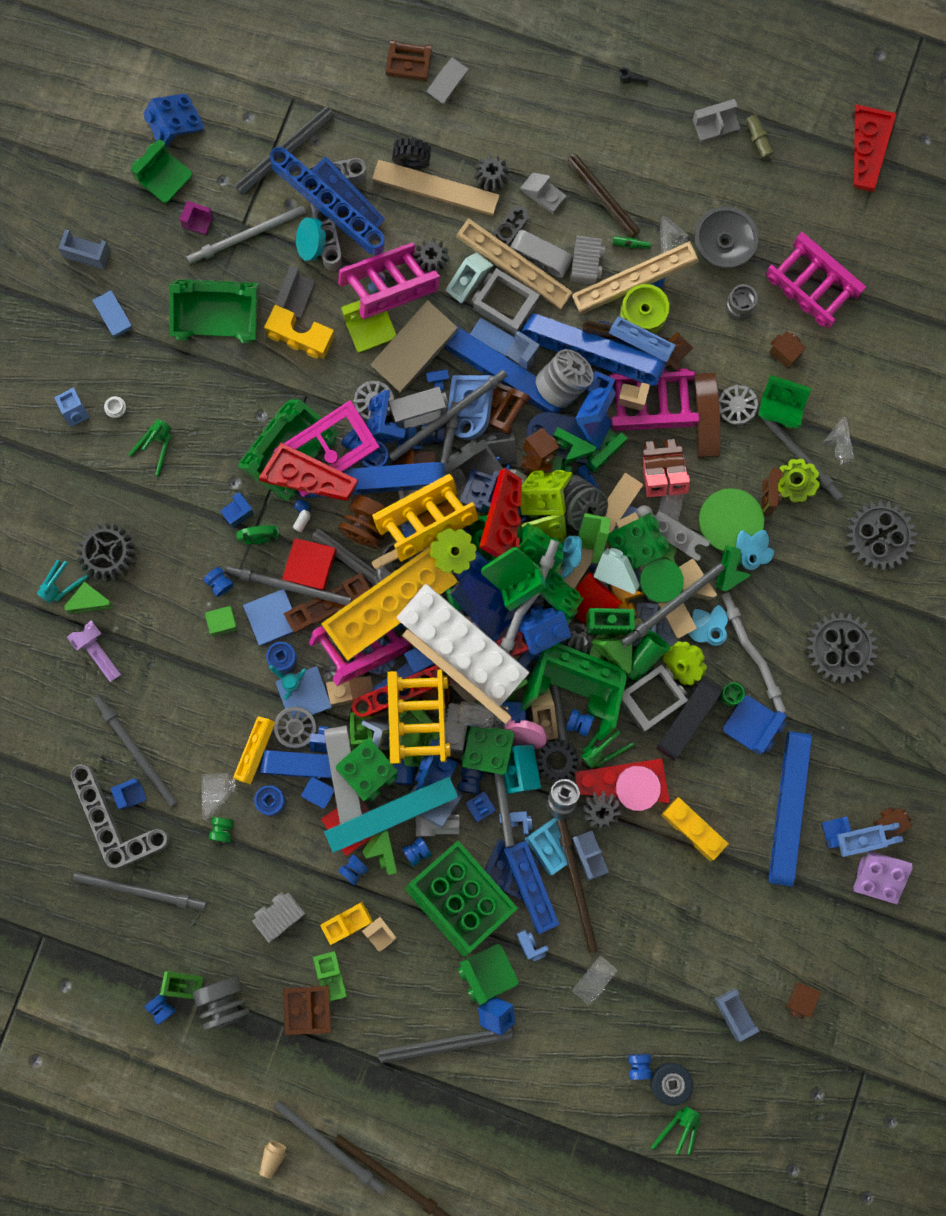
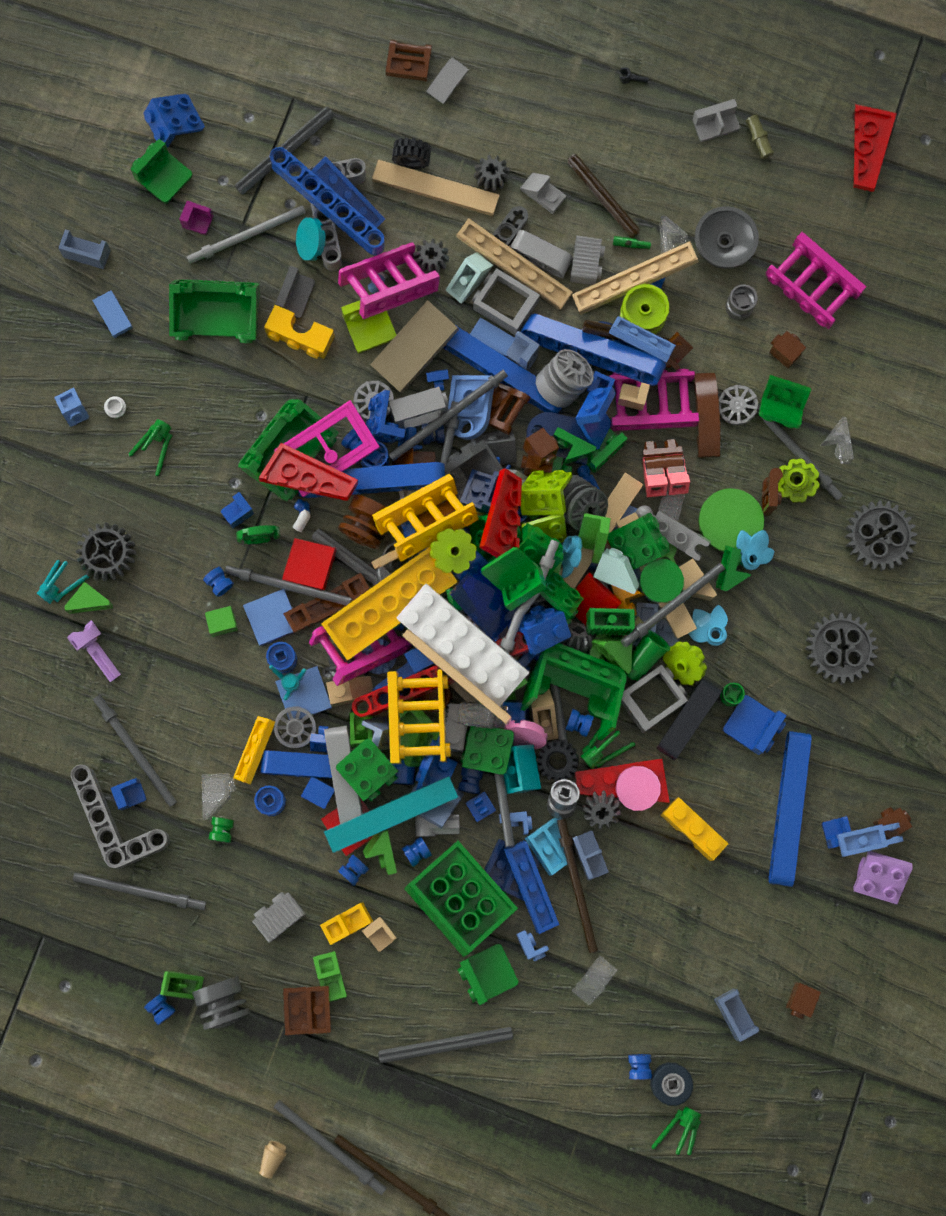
blue panel [478,997,516,1035] -> none
light grey bar [721,592,787,713] -> none

